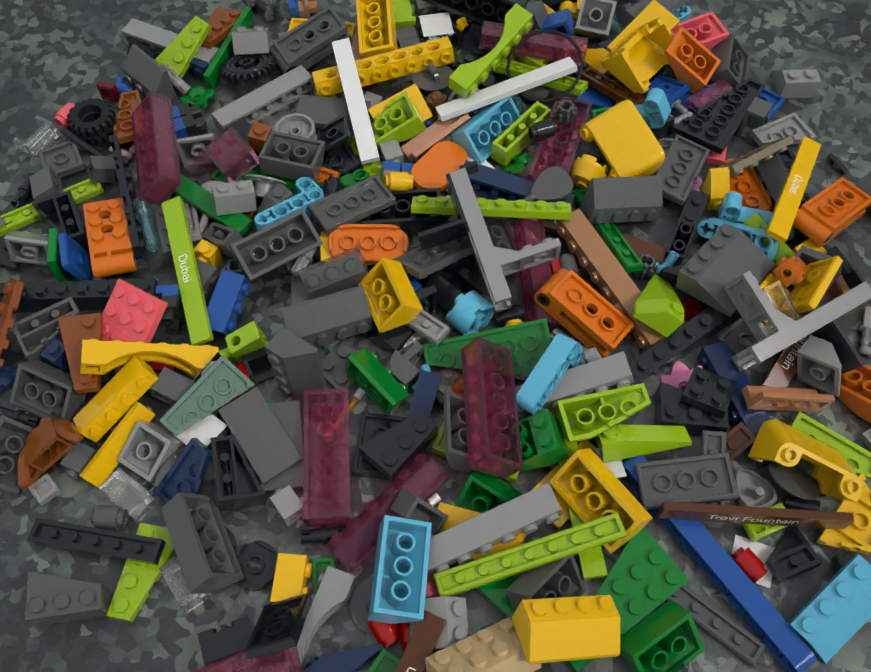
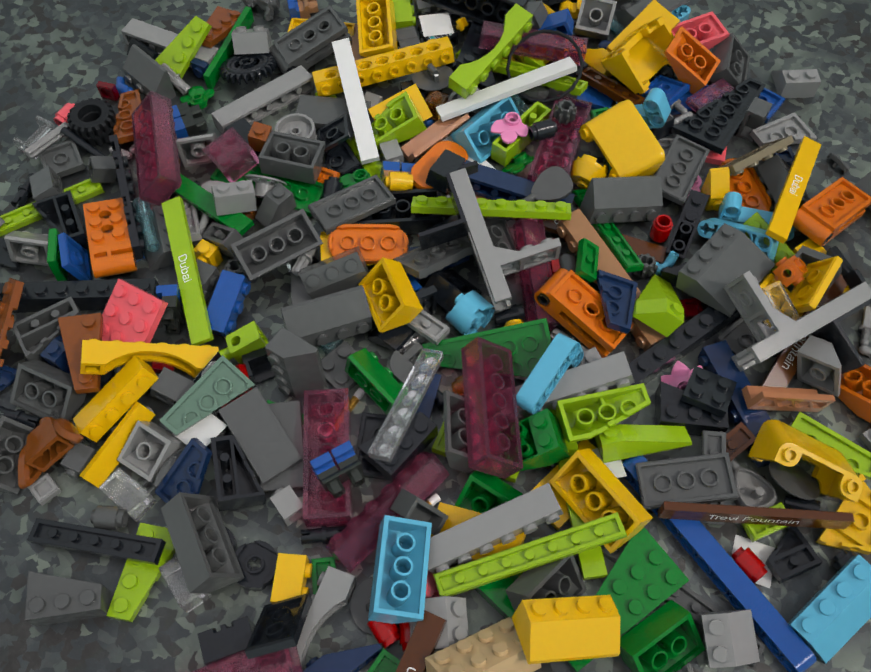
medium azure beam [254,177,324,231] -> none
none -> light grey axle [24,122,72,159]
none -> pearl dark grey hips [309,440,365,499]
none -> clear plate [368,348,444,463]
none -> black panel [426,149,466,194]
none -> bright pink plate [491,112,528,144]
none -> green plate [575,238,599,283]
none -> dark blue wing [597,269,638,334]
none -> red brick [649,214,673,243]
none -> light grey slope [700,609,760,668]

